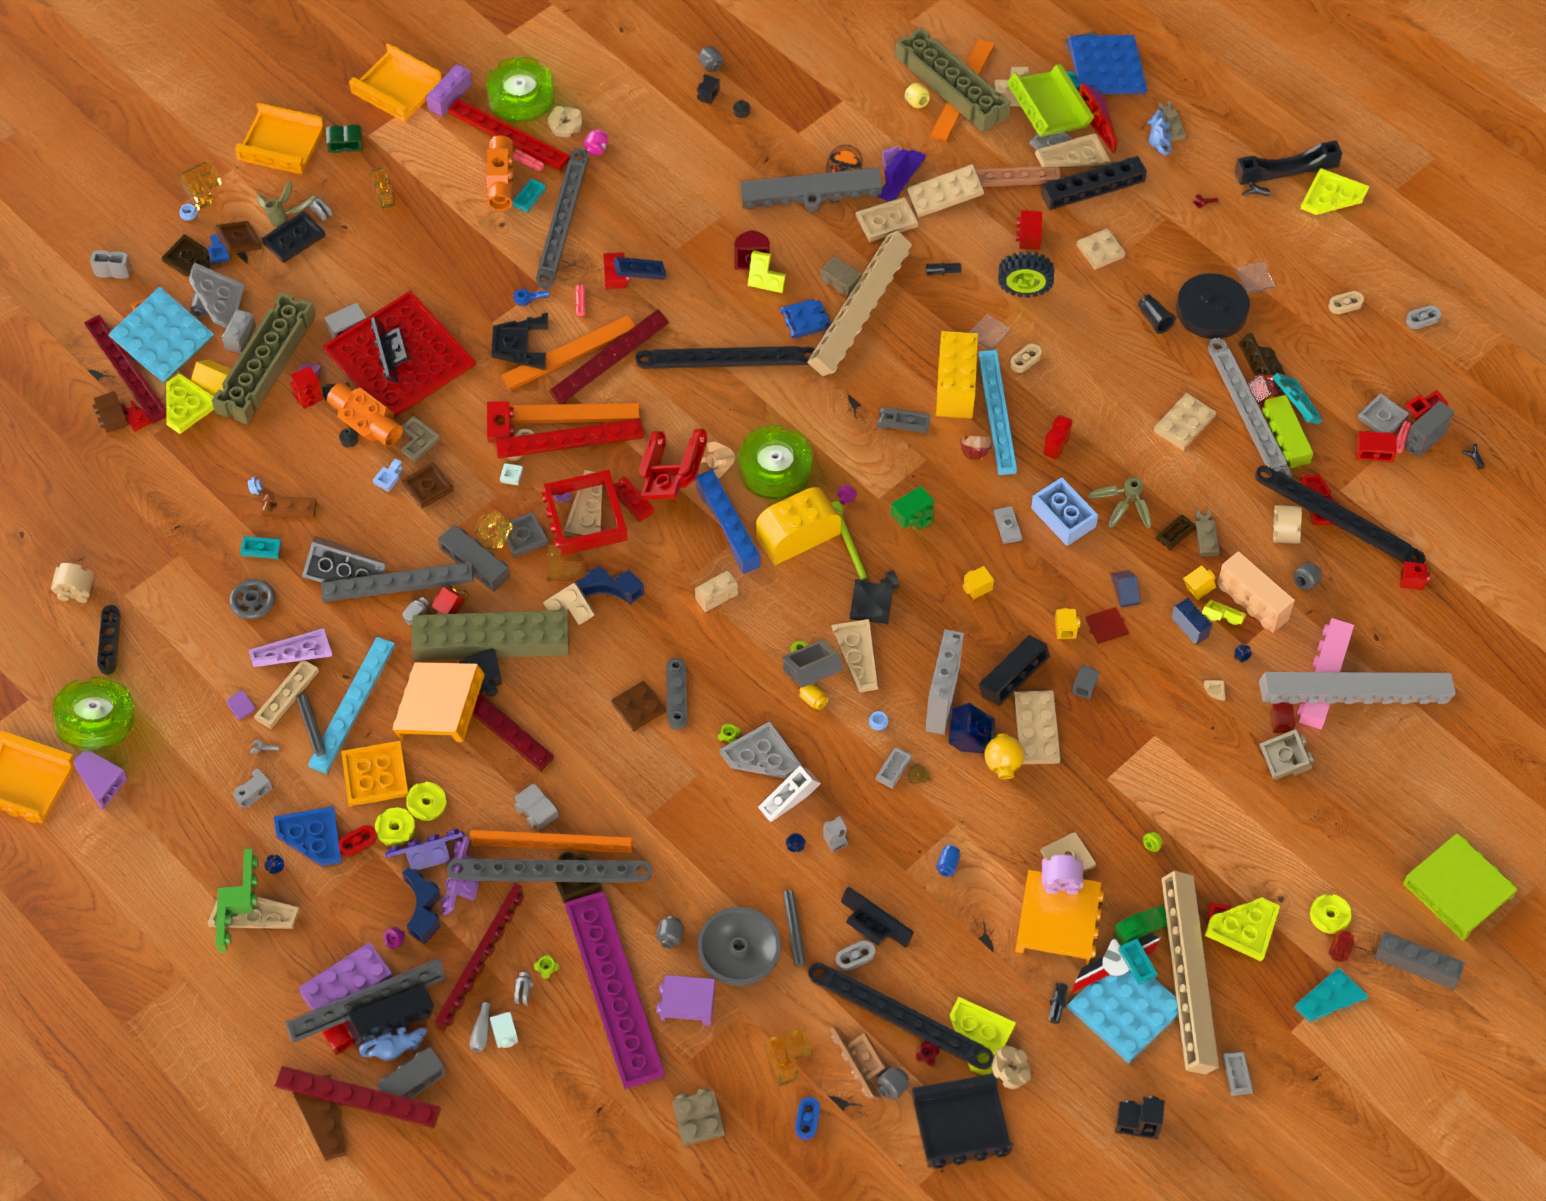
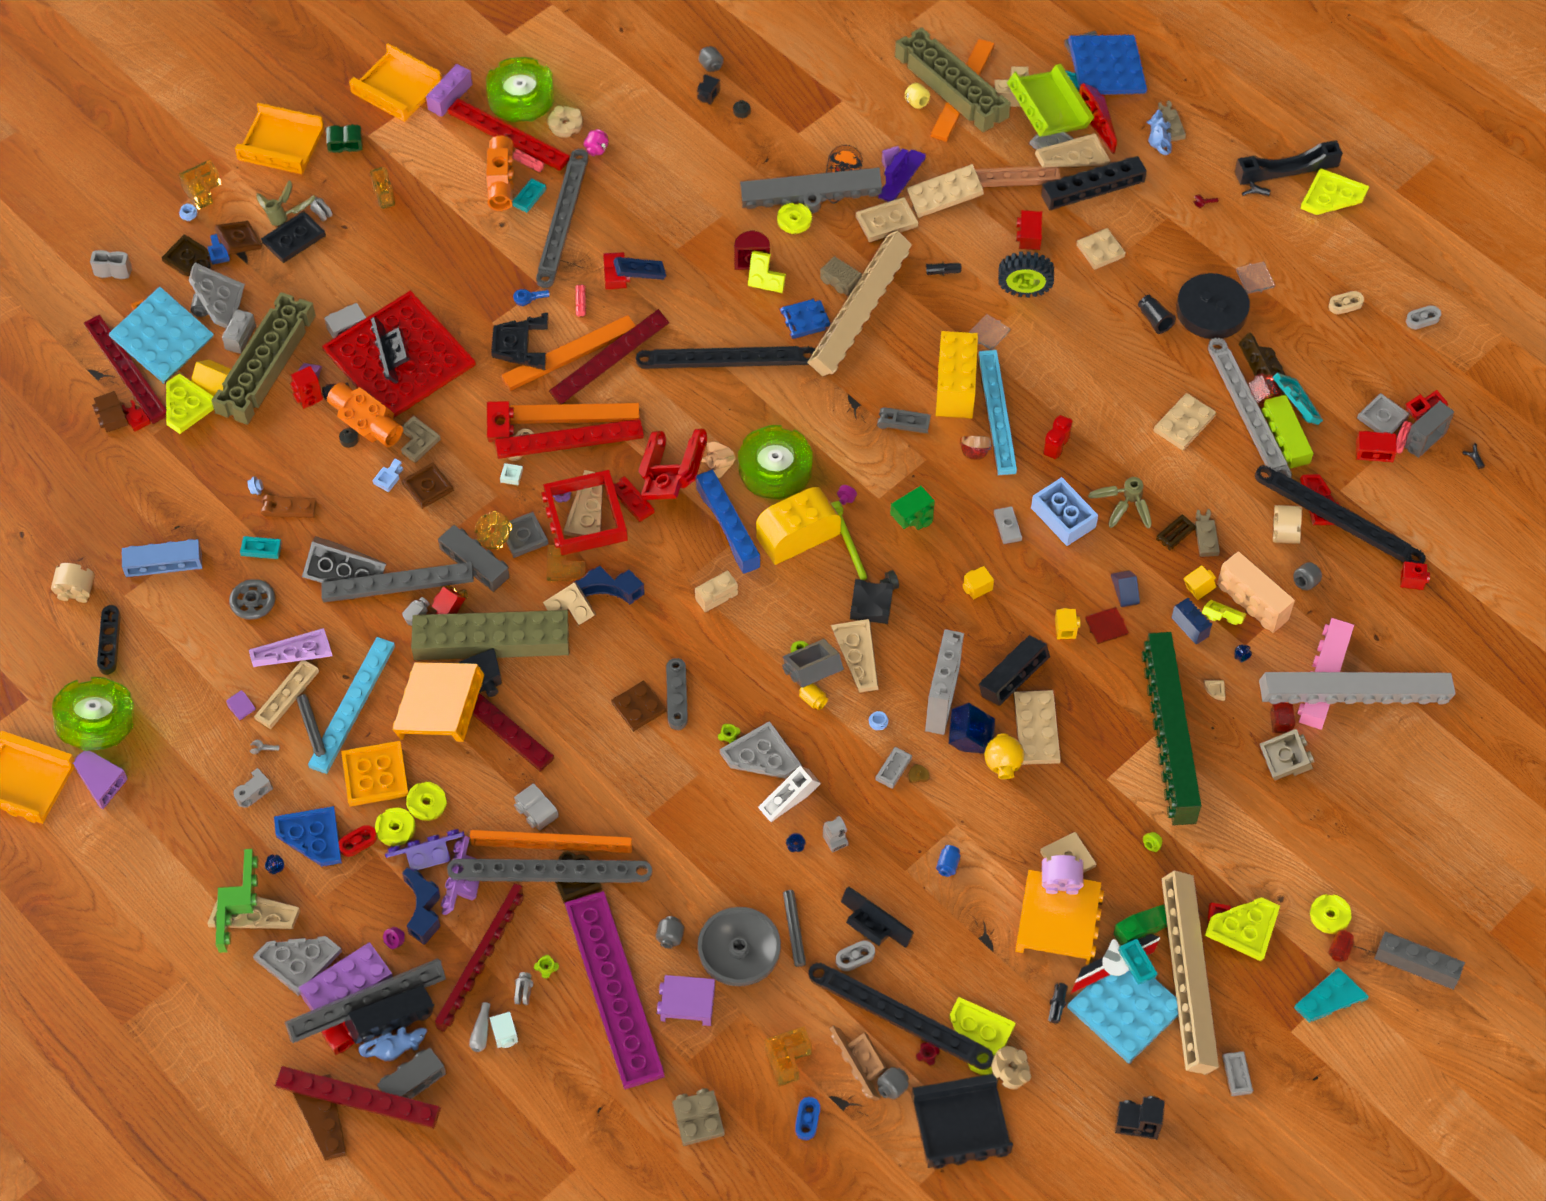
tan plate [1010,344,1042,373] -> none
dark grey brick [1072,665,1100,700] -> none
lime panel [1403,833,1518,941] -> none
none -> medium blue brick [122,539,202,577]
none -> light grey plate [253,936,342,996]
none -> neon yellow plate [777,203,812,234]
none -> dark green brick [1141,632,1202,826]

